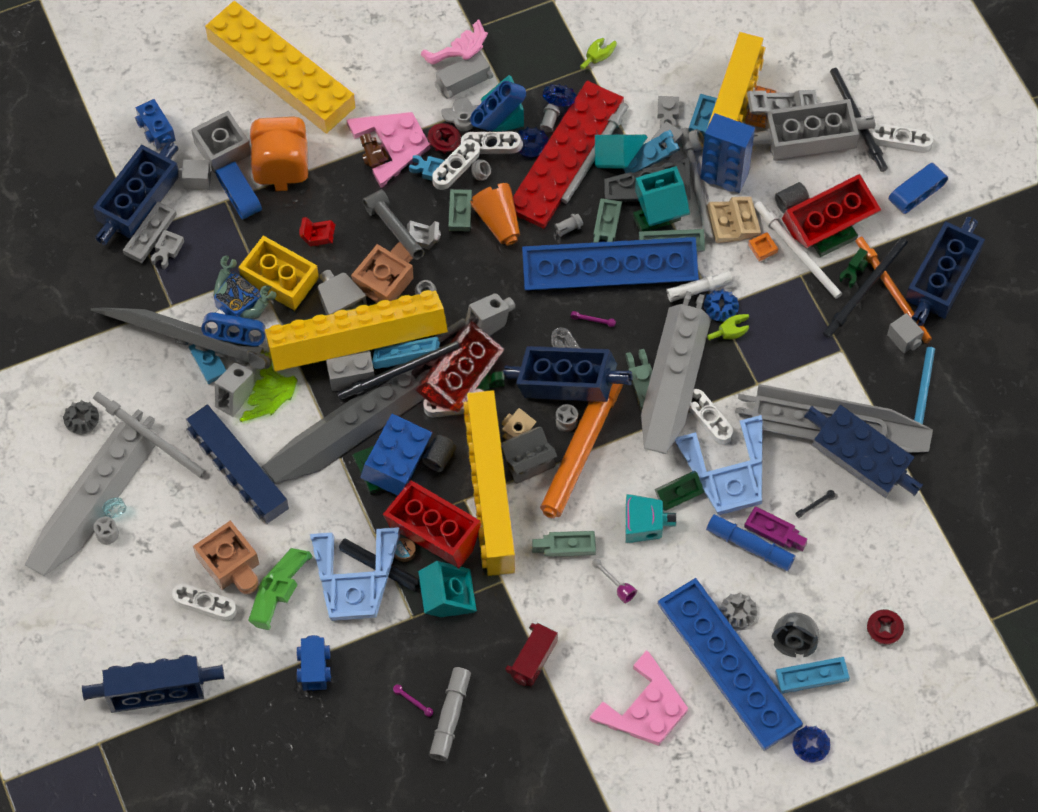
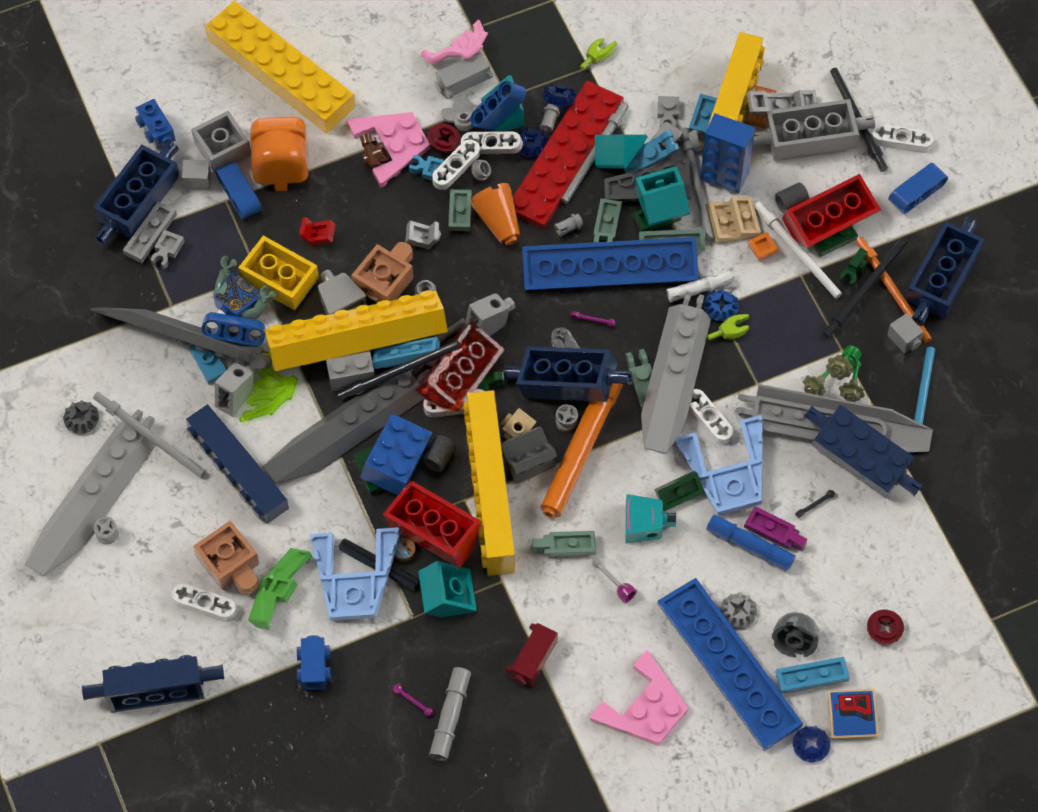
clear light blue tile [102,497,126,518] -> none
dark grey piece [362,189,424,260] -> none
none -> olive plant [803,346,865,402]
none -> slope [827,689,879,738]

